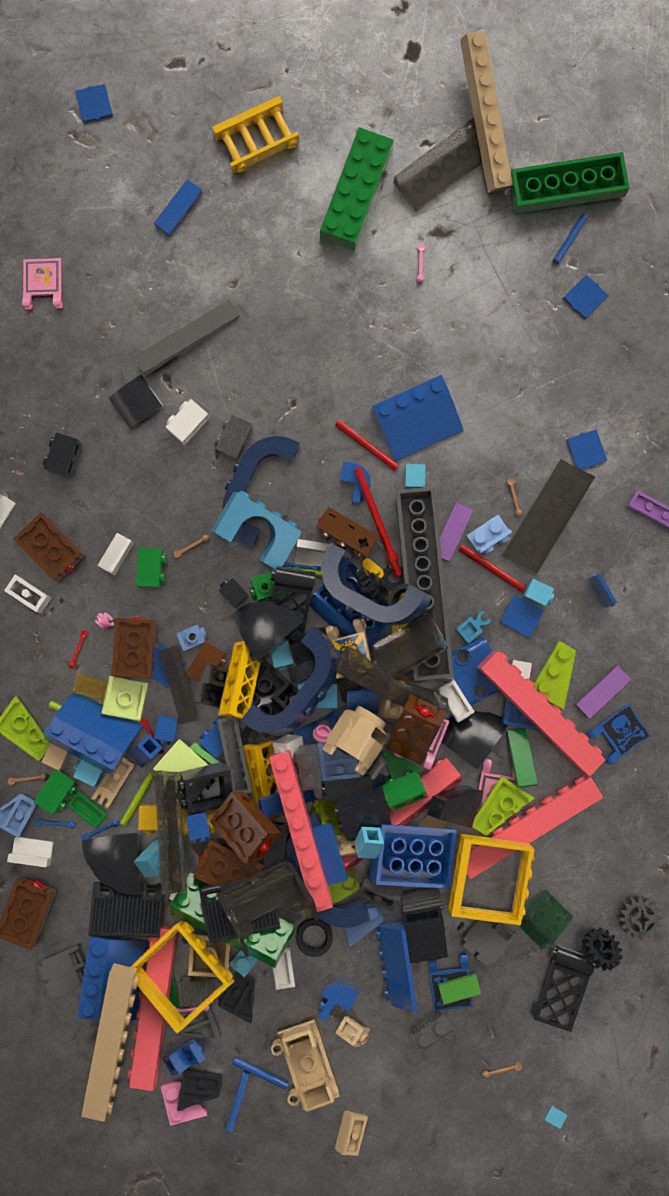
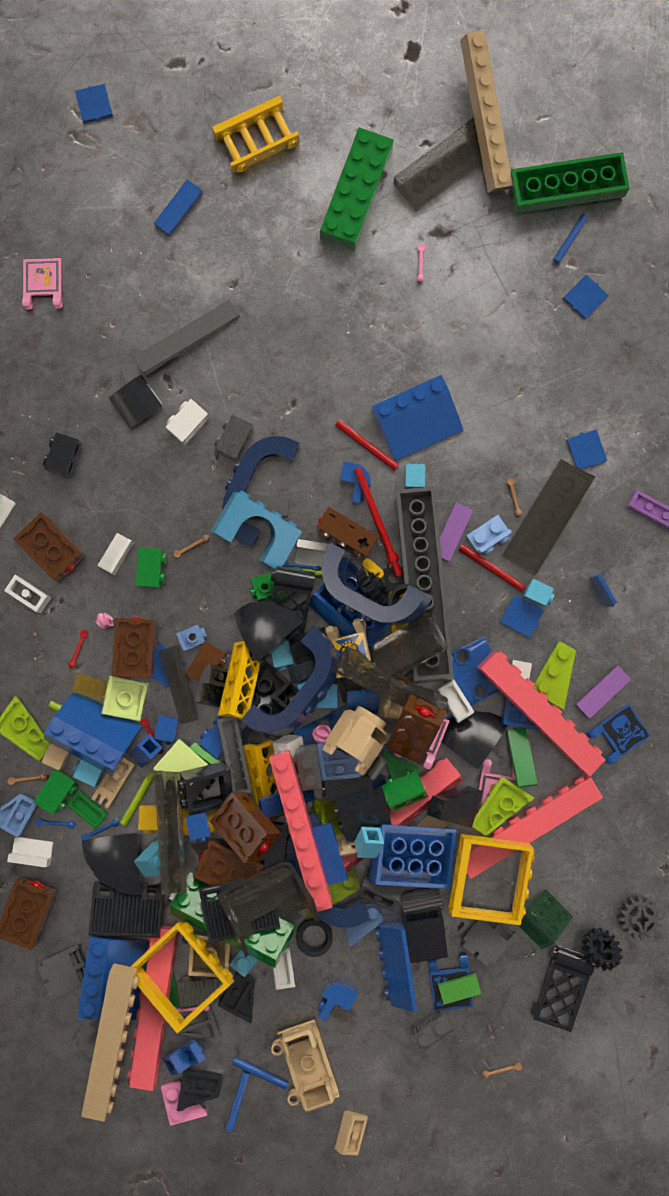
black brick [219,578,249,609] -> none
tan bracket [336,1016,370,1047] -> none
dark azure plate [456,611,491,644] -> none
medium azure sticker [545,1106,567,1129] -> none

